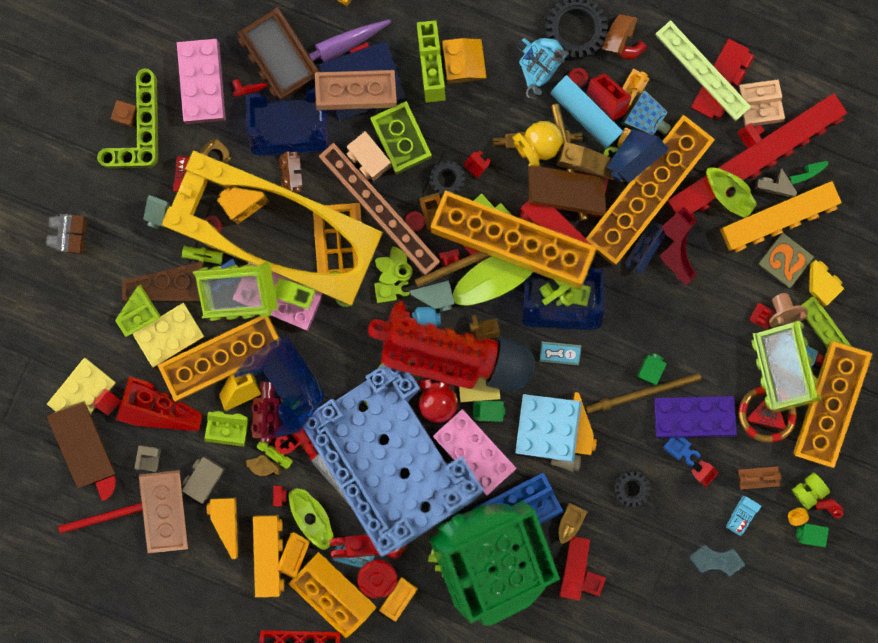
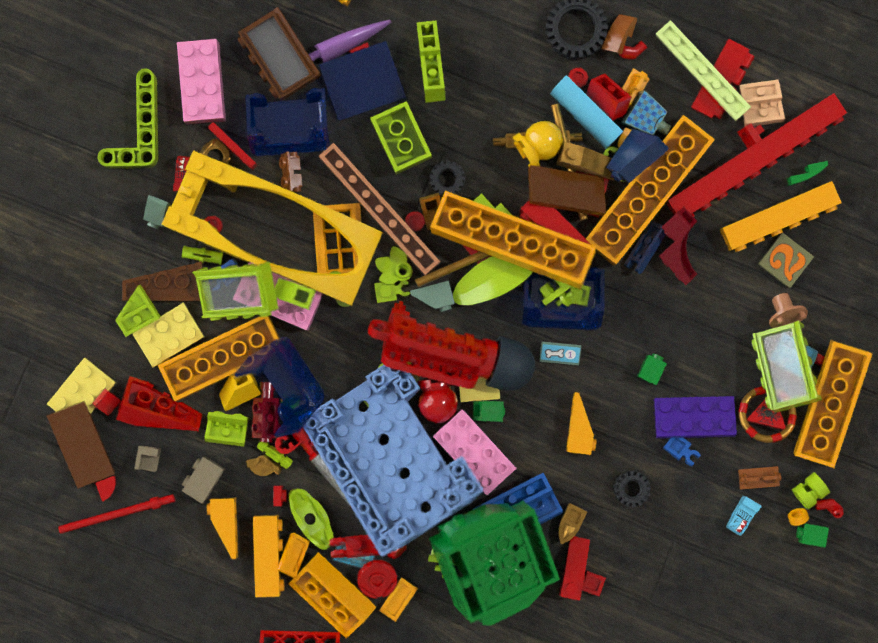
hips [46,214,87,255] -> none
dark orange brick [111,100,137,128] -> none
nougat plate [139,470,188,553] -> none
light orange slope [218,188,270,224] -> none
red bar [232,79,268,96] -> none
nougat plate [315,70,397,110] -> none
light nougat brick [347,132,392,182] -> none
dark azure head [411,307,441,328] -> none
red tile [439,249,463,270] -> none
light orange slope [442,38,486,84] -> none
red tile [463,151,490,178] -> none
pearl gold bracket [469,315,500,340] -> none
medium azure plate [515,394,582,461] -> none
torso [517,38,569,100] -> none
dark tan cone [551,453,581,473] -> none
pearl gold bar [585,373,702,414] -> none
clear light blue tile [689,544,745,577] -> none
red tile [691,461,718,488] -> none
lime piece [706,168,756,218] -> none
red tile [749,303,776,330] -> none
dark tan slope [754,169,797,198] -> none
lime tile [800,296,851,349] -> none
yellow slope [809,260,844,306] -> none
none -> red tile [208,122,257,170]

